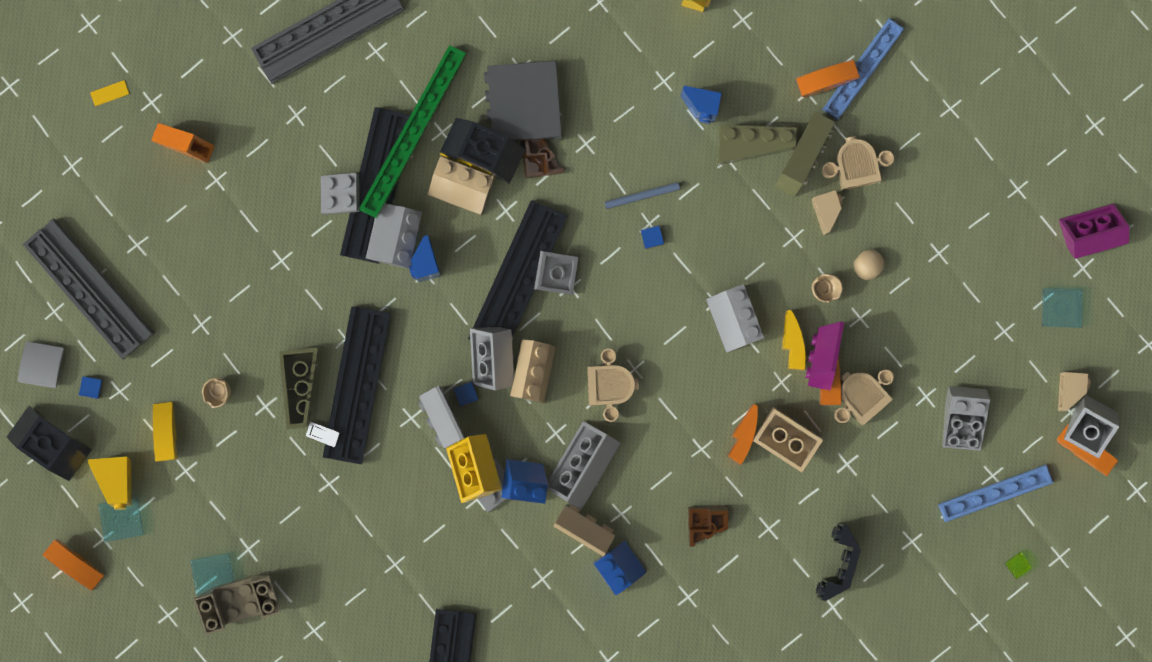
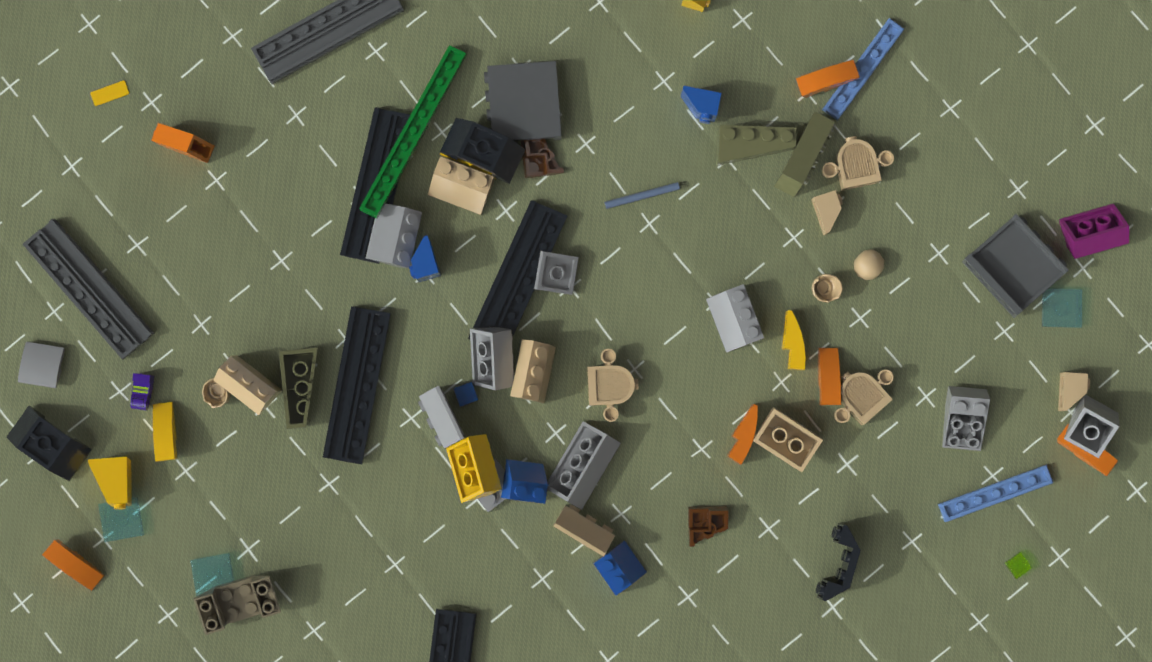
blue tile [79,376,103,399] -> none
white sticker [306,422,339,447] -> none
light grey plate [321,173,360,215] -> none
blue tile [641,226,664,249] -> none
magenta slope [805,321,844,391] -> none
none -> dark purple leg [130,373,154,411]
none -> tan slope [214,355,282,415]
none -> dark grey panel [962,214,1068,318]

